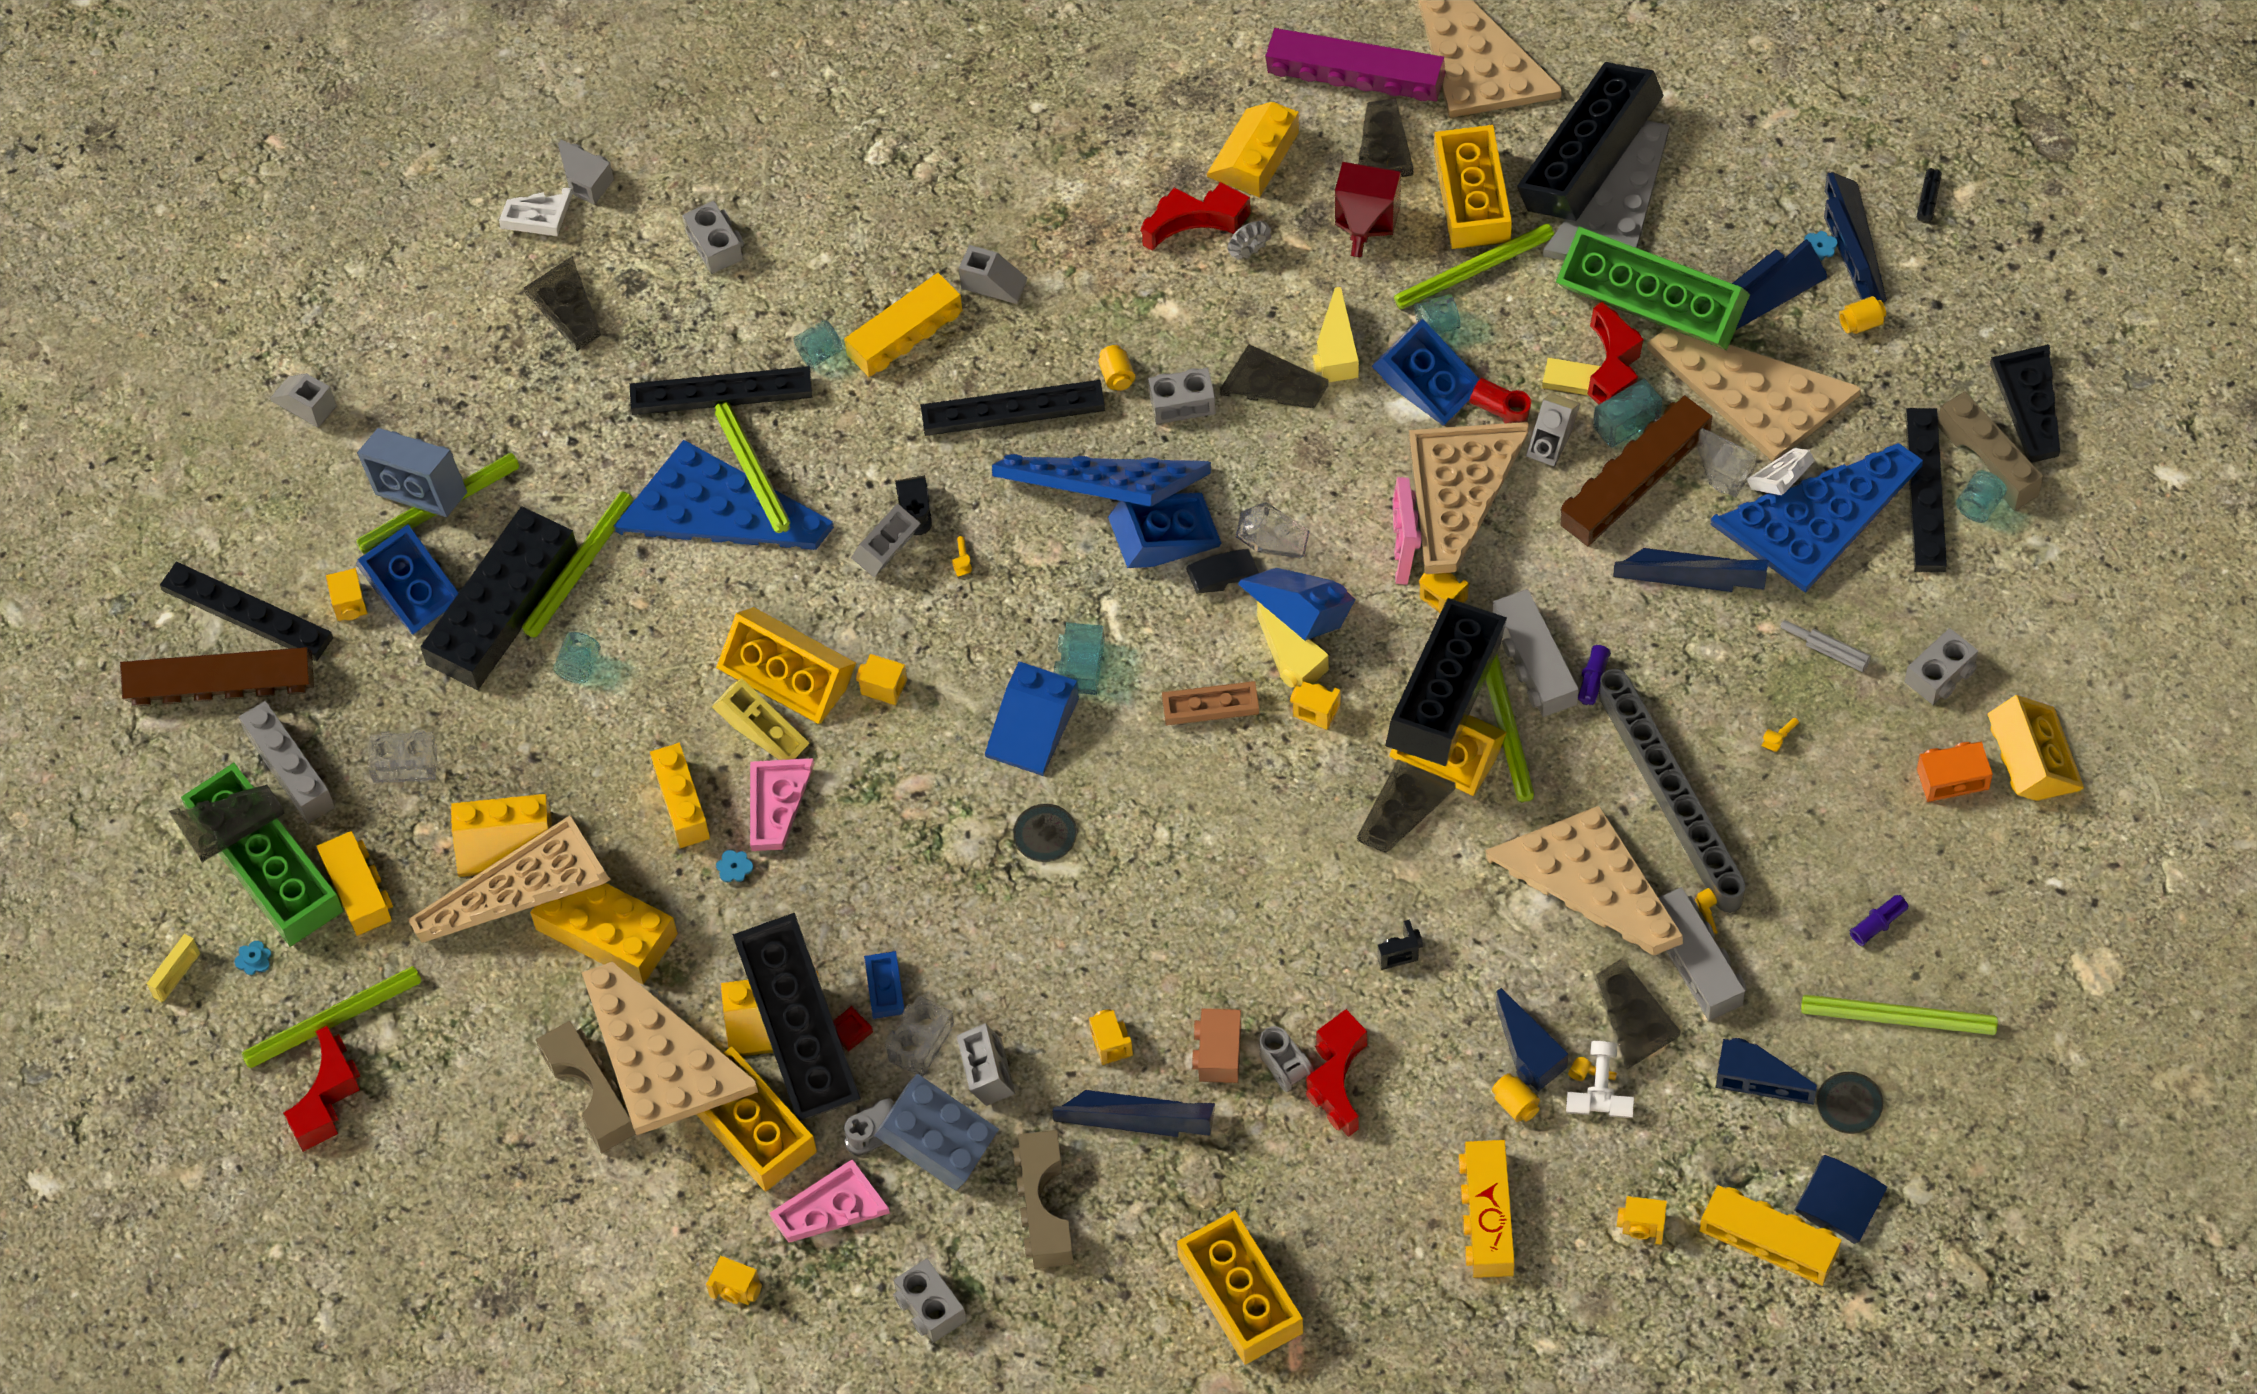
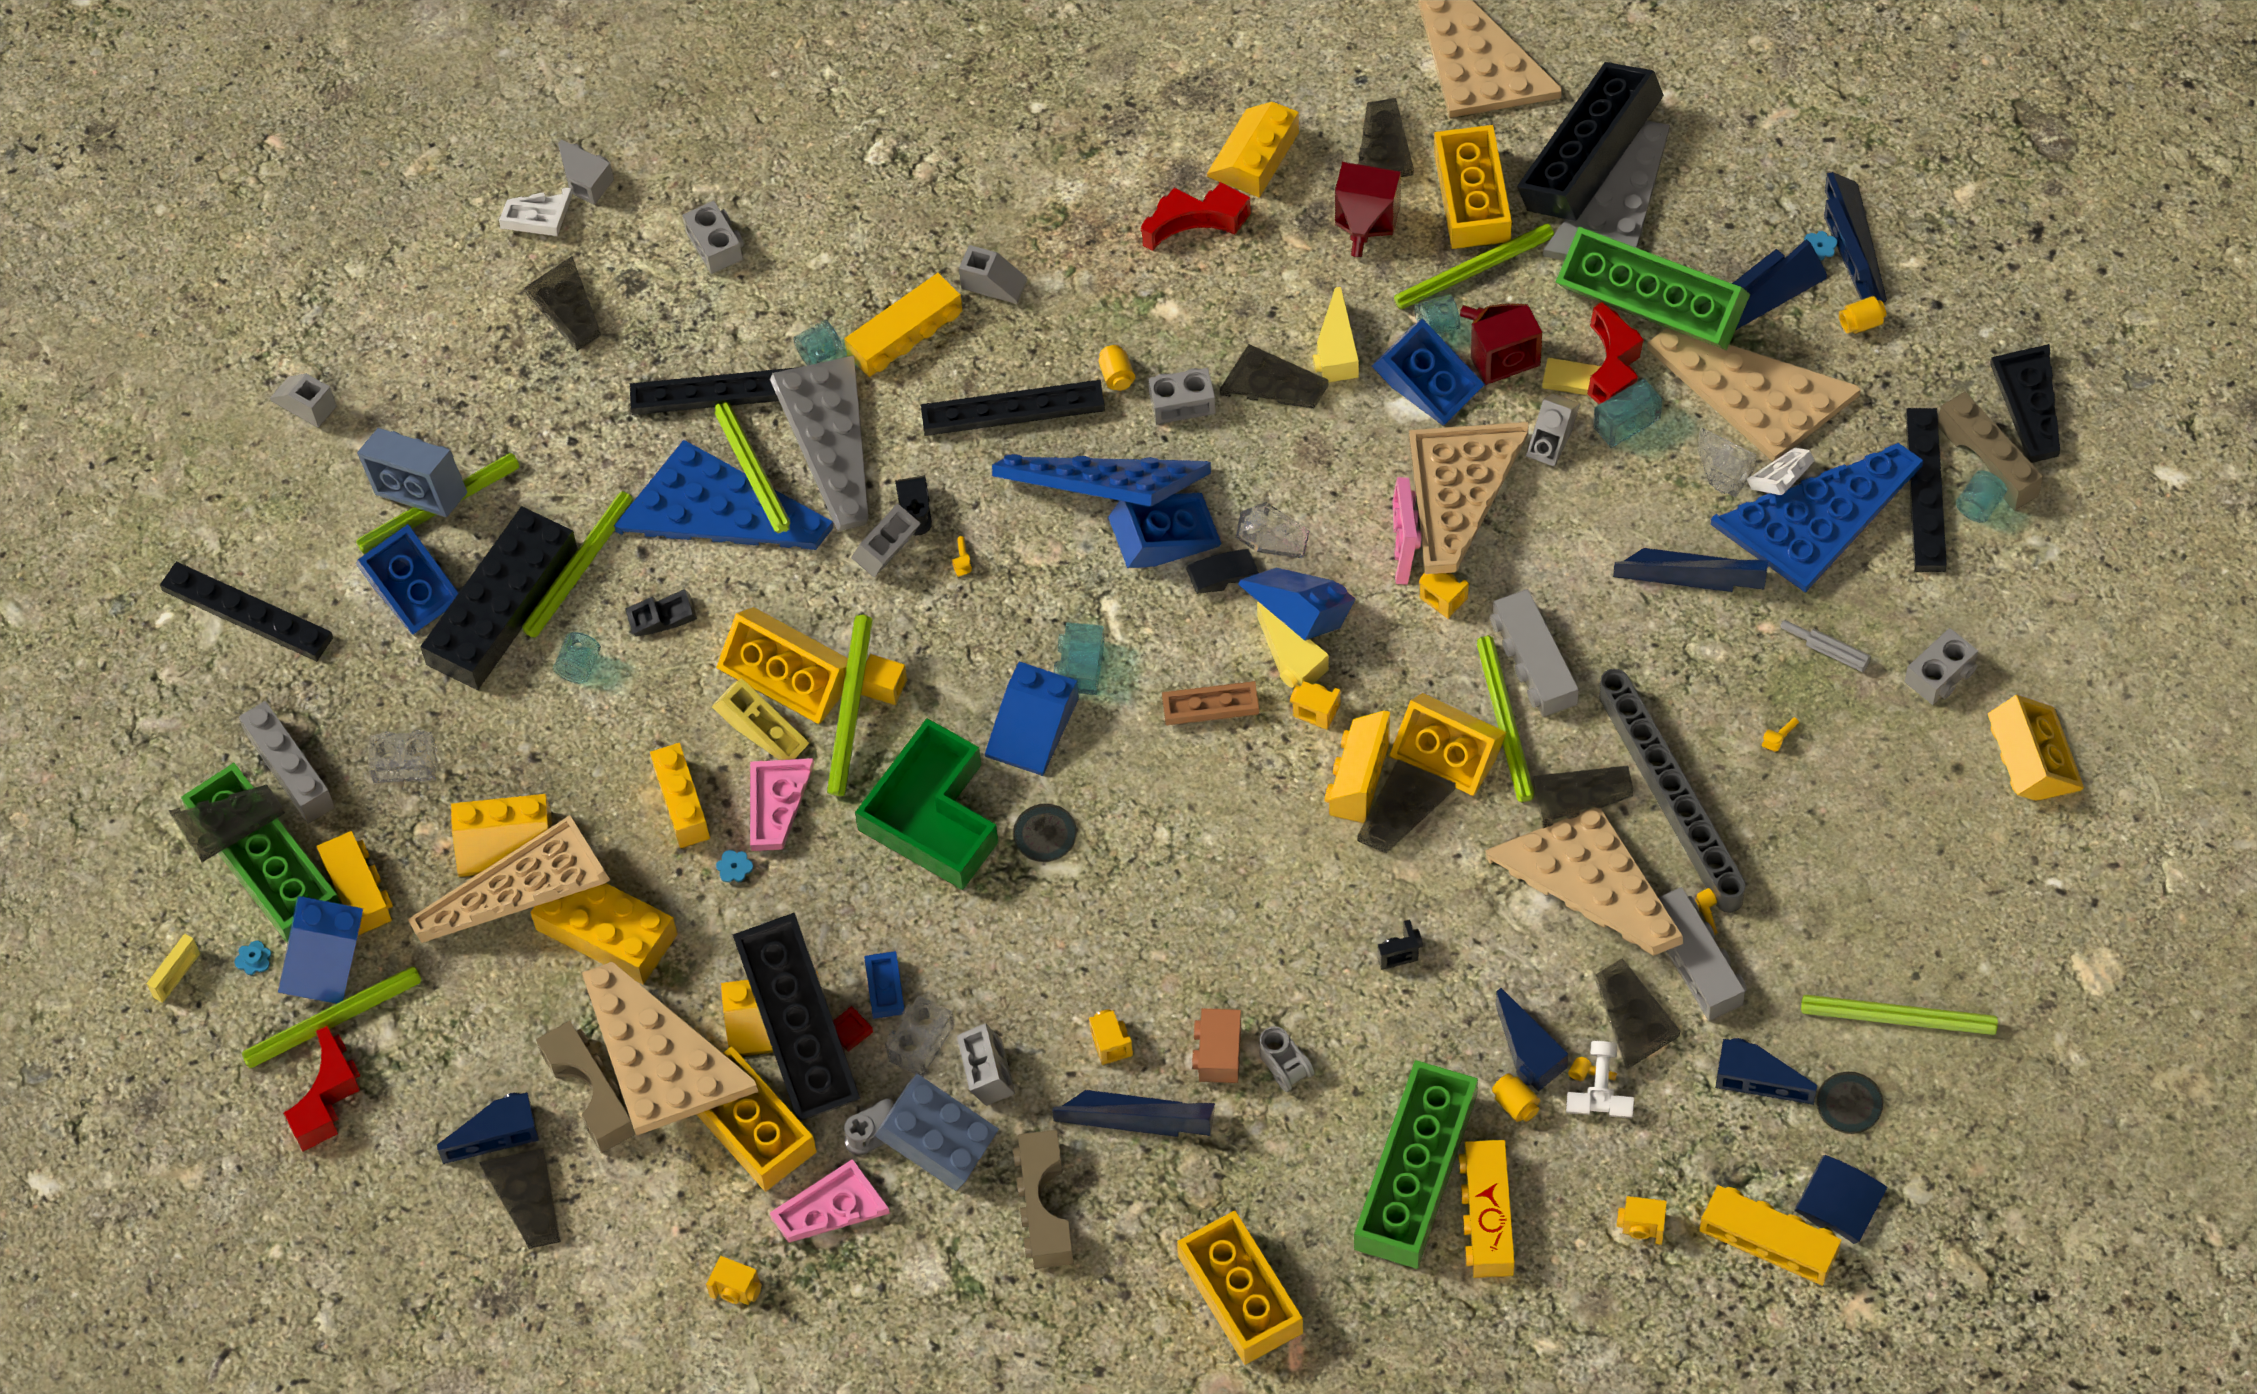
reddish brown brick [120,647,314,707] -> none
yellow brick [326,568,368,621] -> none
light grey brick [893,1258,966,1343] -> none
light grey gear [1227,221,1271,260] -> none
magenta brick [1265,28,1446,102] -> none
red arch [1306,1009,1367,1137] -> none
black brick [1385,598,1507,766] -> none
red piece [1469,378,1531,423] -> none
reddish brown brick [1560,395,1712,547] -> none
dark purple axle [1578,645,1611,706] -> none
dark purple axle [1849,895,1909,946] -> none
black axle [1917,168,1942,222] -> none
orange brick [1917,741,1993,802] -> none
none -> blue slope [278,896,363,1004]
none -> dark blue slope [437,1092,539,1164]
none -> clear smoke wing [479,1148,561,1249]
none -> black slope [625,589,697,637]
none -> light grey wing [770,355,868,531]
none -> lime axle [827,615,873,796]
none -> green piece [855,718,999,890]
none -> yellow slope [1325,711,1390,824]
none -> bright green brick [1354,1060,1478,1269]
none -> dark red piece [1460,303,1543,385]
none -> clear smoke wing [1533,766,1633,829]

